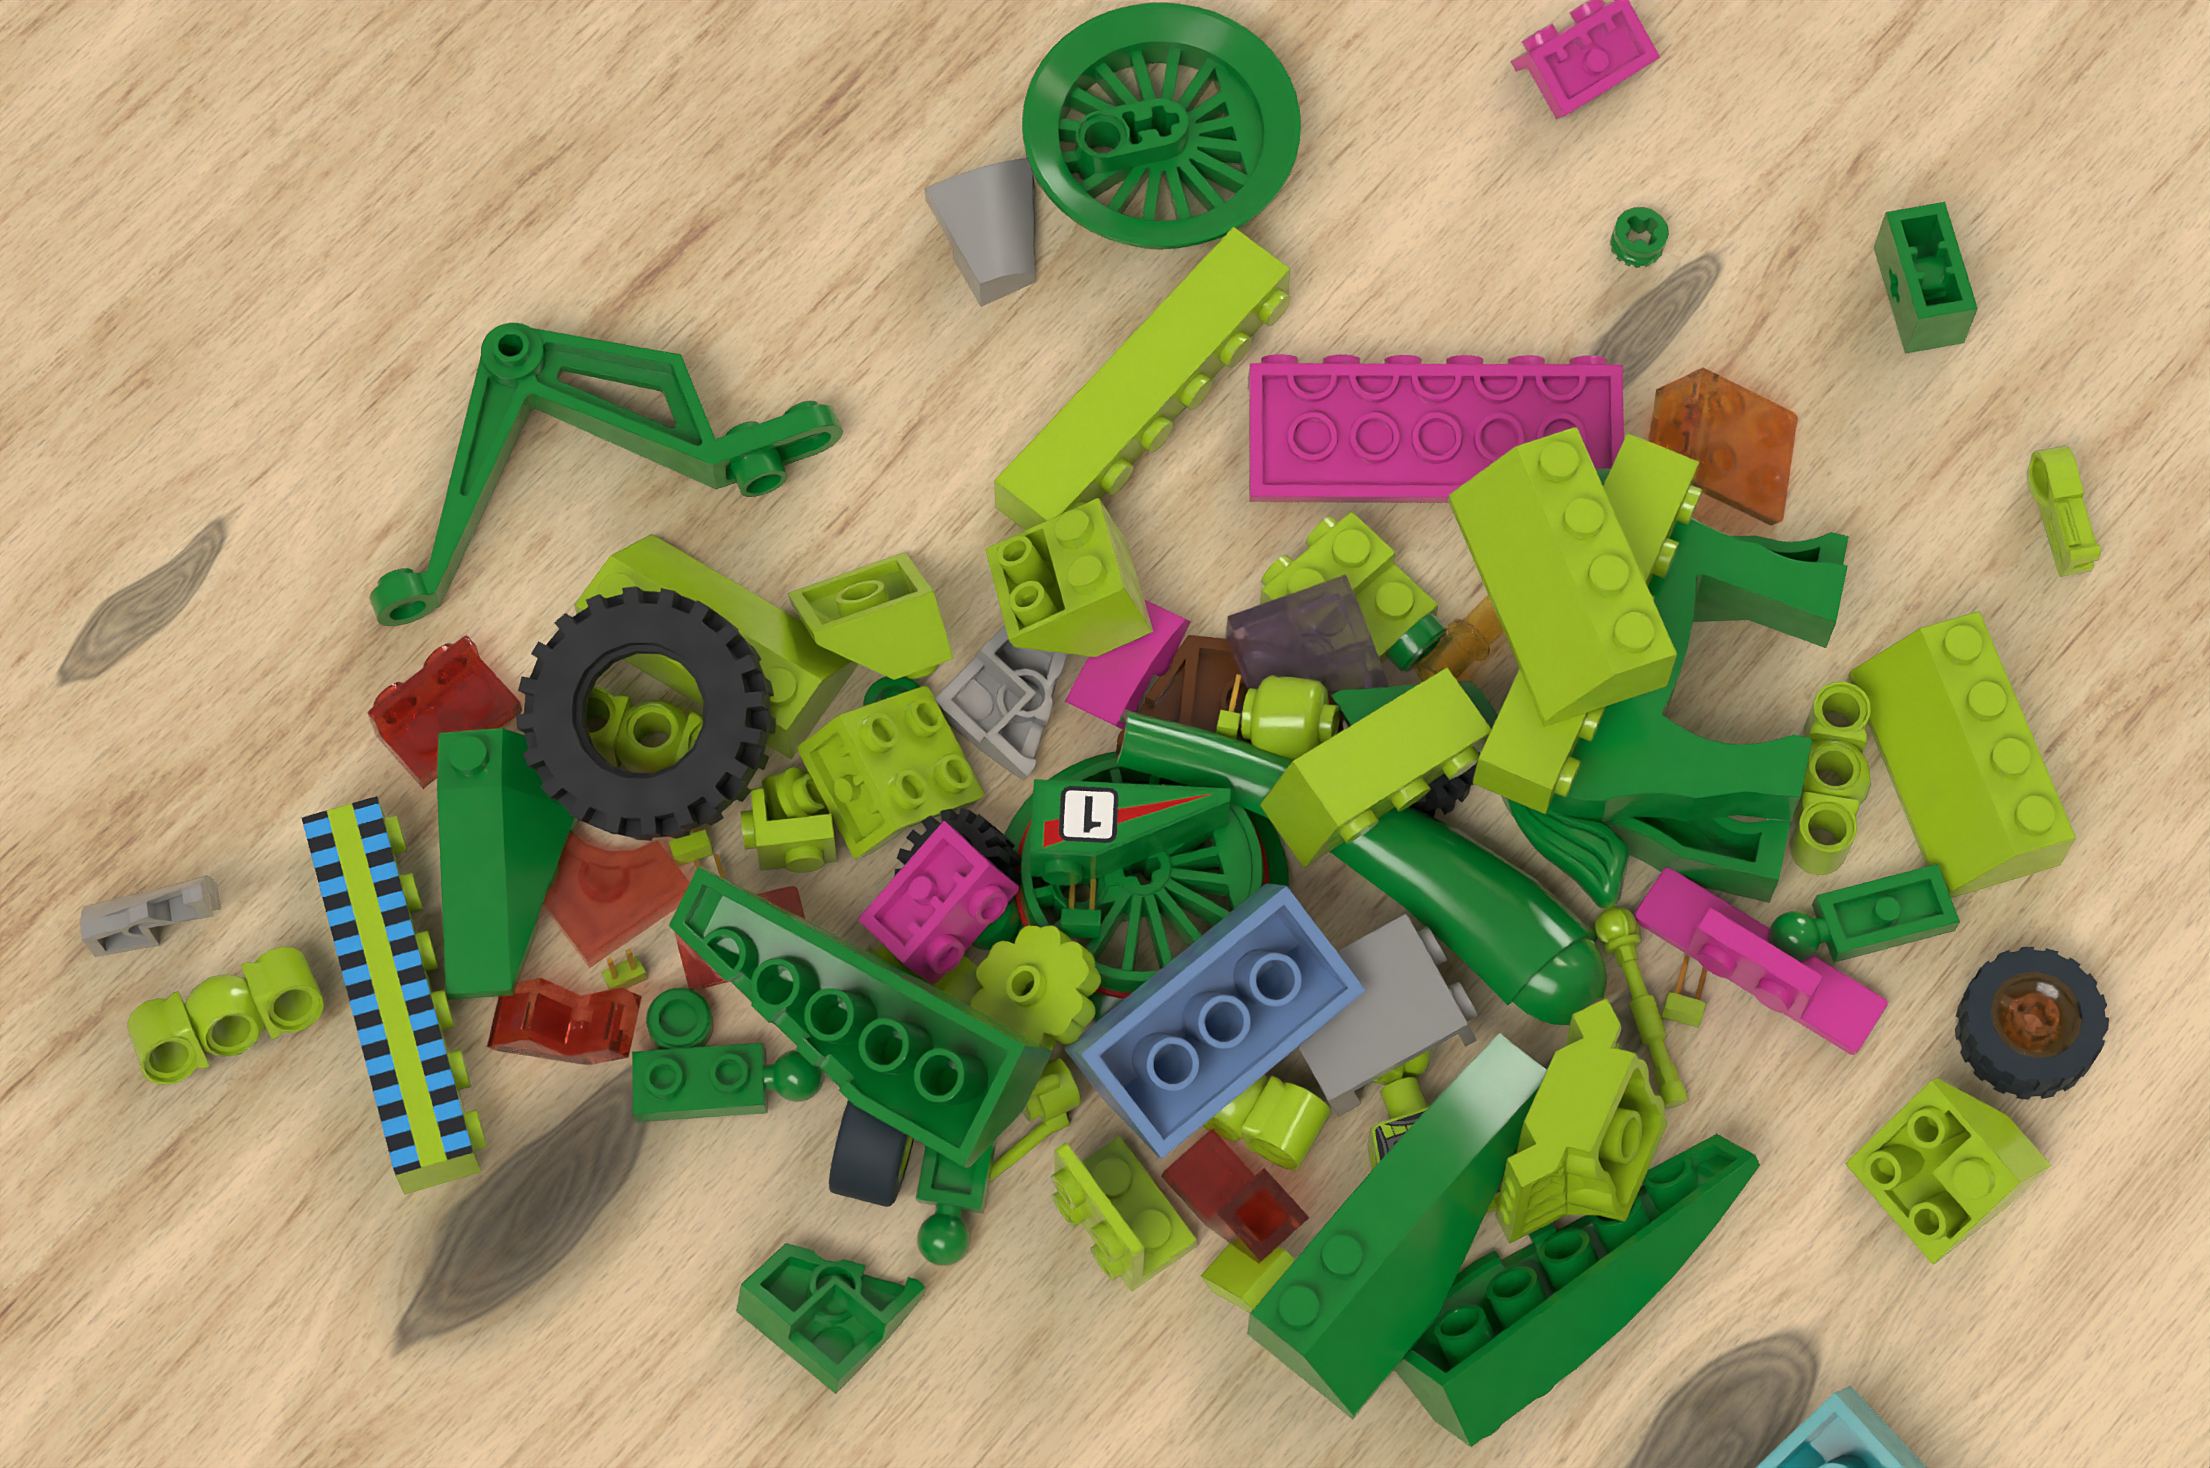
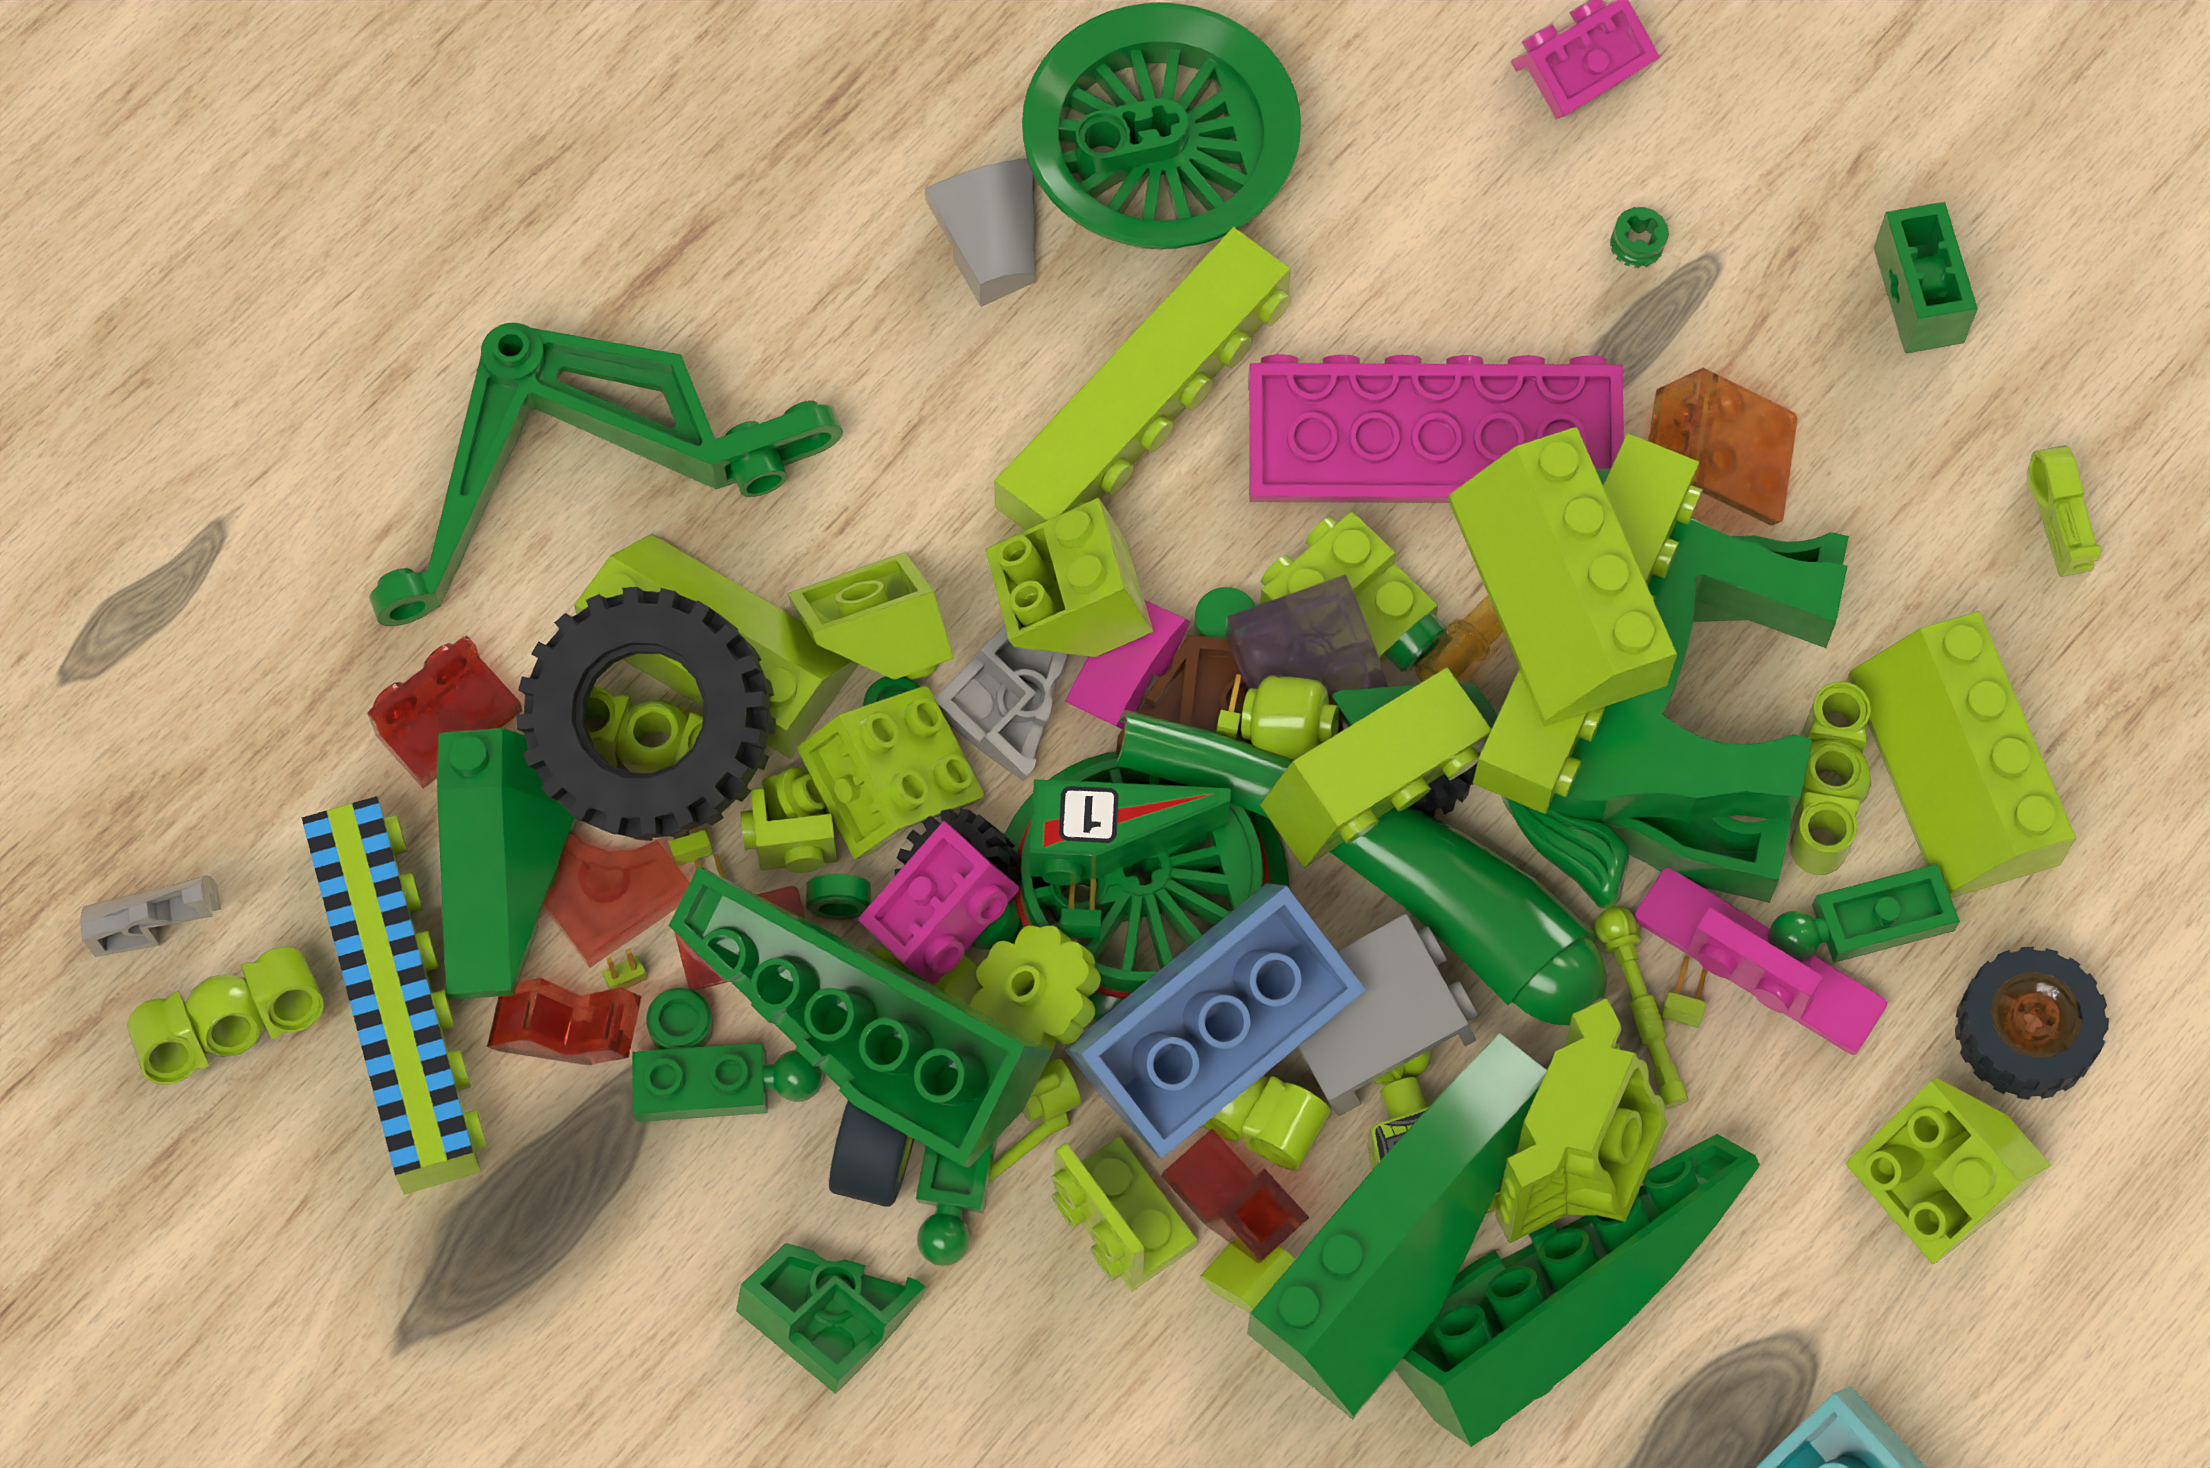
none -> green tile [806,874,871,920]
none -> green tile [1194,587,1258,642]

